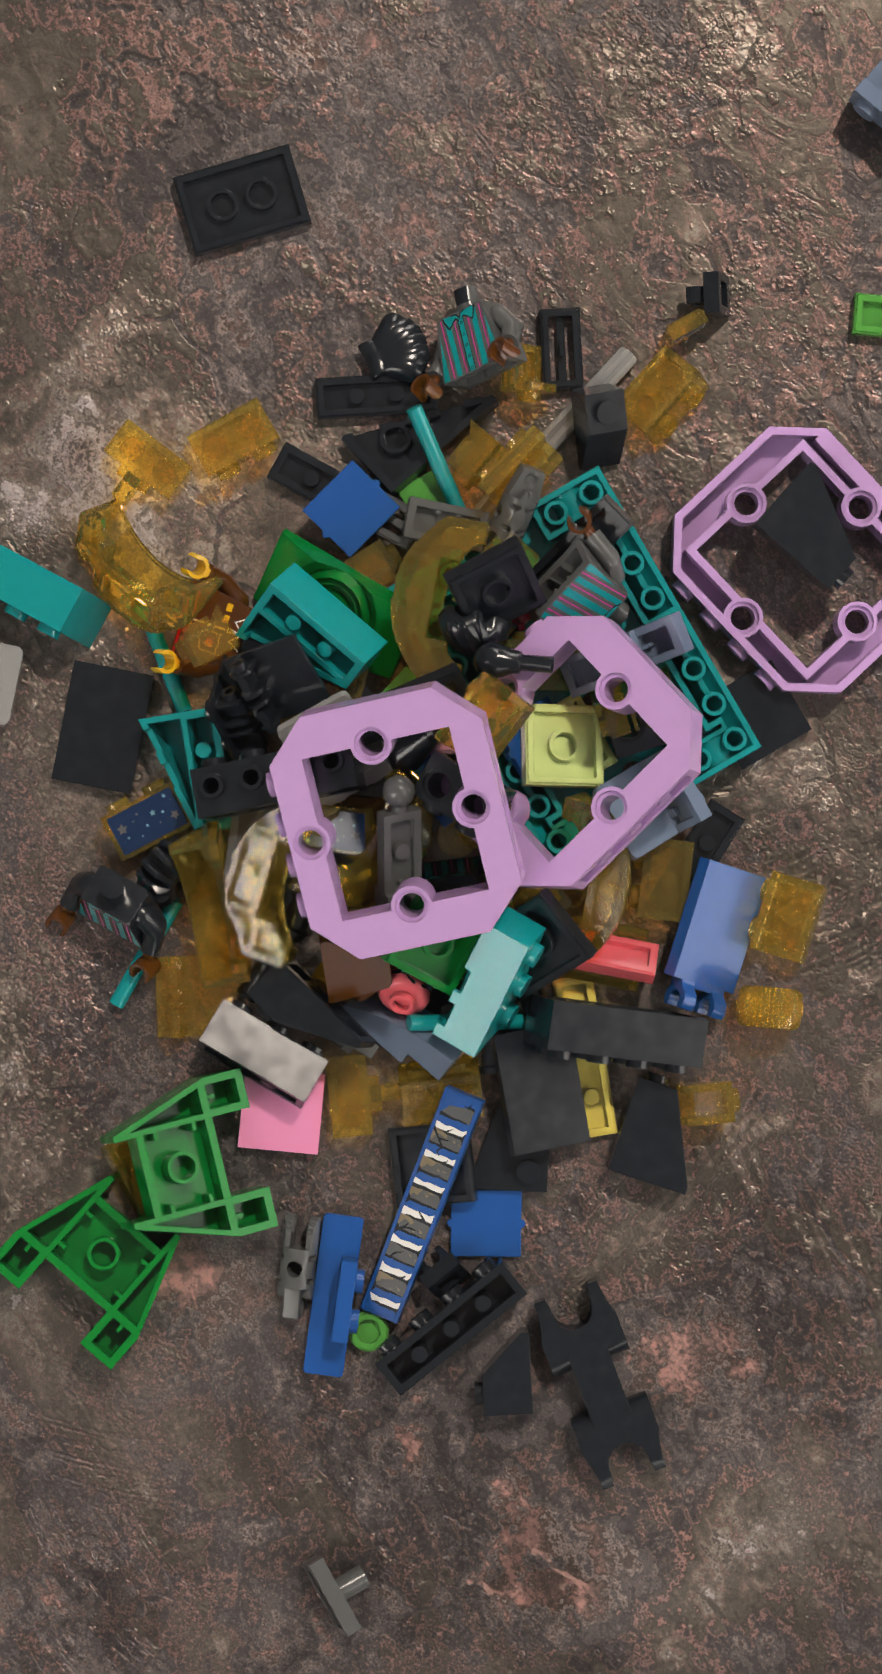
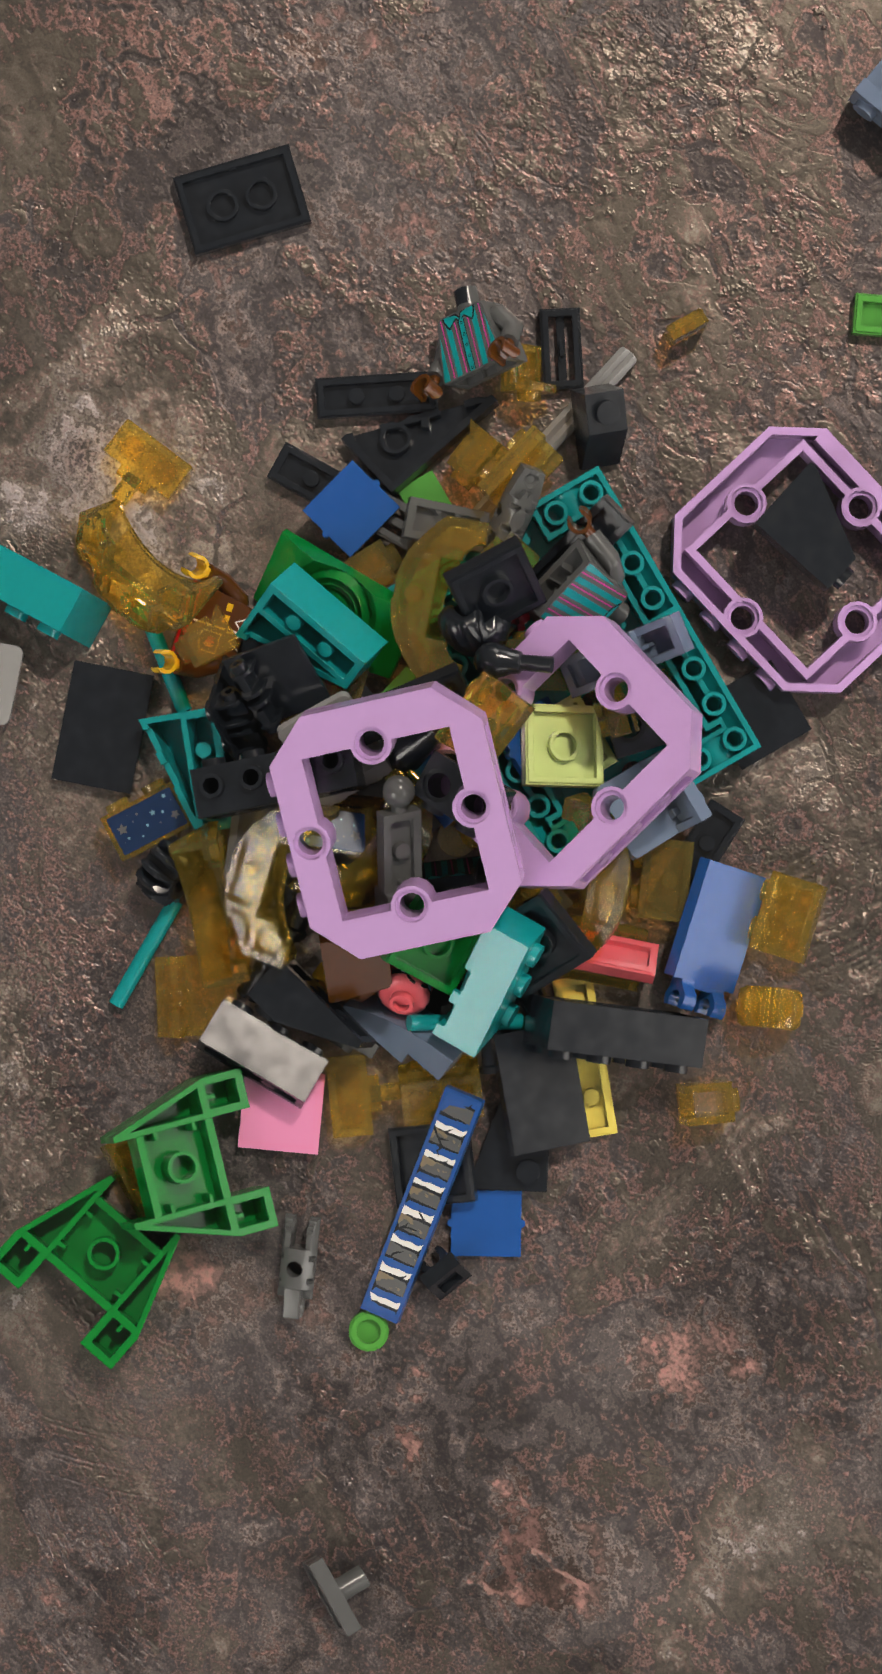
black torso [45,865,167,984] -> none
clear yellow bracket [187,397,281,482] -> none
blue bracket [303,1212,365,1377] -> none
black animal [358,313,430,384] -> none
black brick [375,1256,527,1396] -> none
teal bar [406,404,466,507] -> none
black slope [474,1327,533,1416] -> none
black piece [534,1278,666,1490] -> none
black slope [606,1071,688,1195] -> none
clear yellow bracket [624,345,709,446] -> none
black tile [686,271,730,318] -> none

